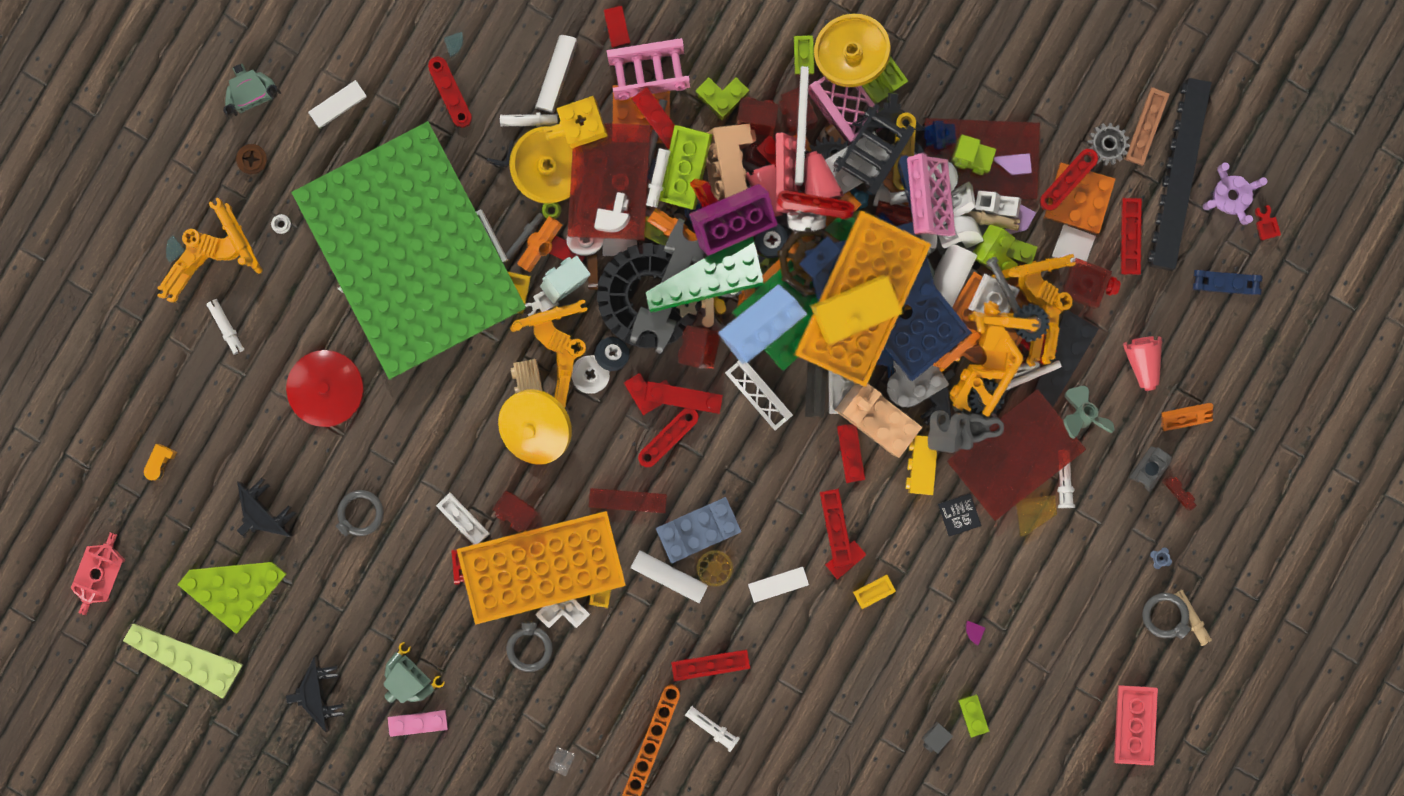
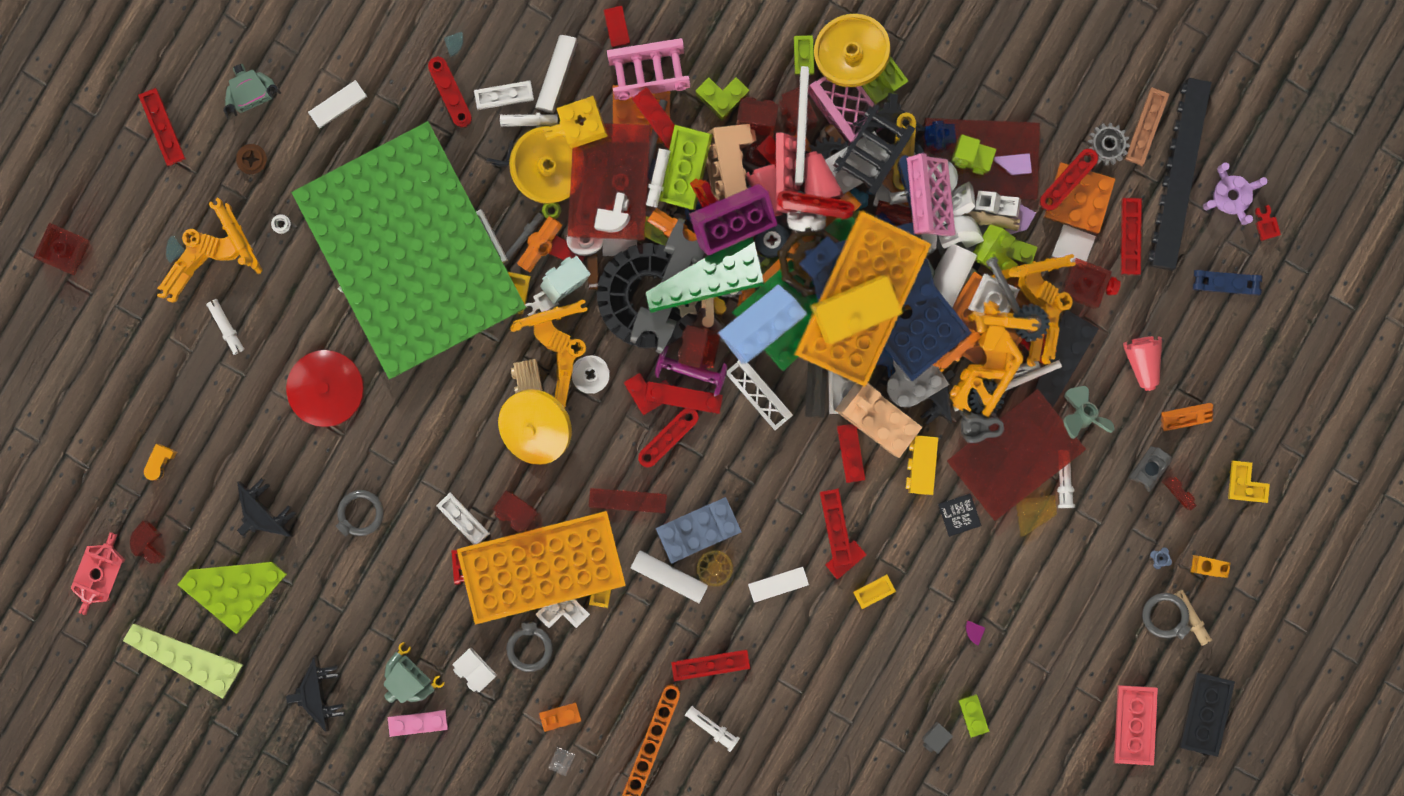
black bush [595,337,629,371] -> none
dark grey piece [928,410,973,453] -> none
none -> clear red brick [33,223,90,275]
none -> clear red brick [130,520,165,564]
none -> red plate [138,88,186,166]
none -> white brick [453,648,497,692]
none -> white tile [474,81,534,110]
none -> orange plate [539,702,582,732]
none -> magenta hose [655,345,728,396]
none -> black plate [1179,672,1235,757]
none -> light orange leg [1191,555,1231,578]
none -> yellow plate [1228,461,1270,503]

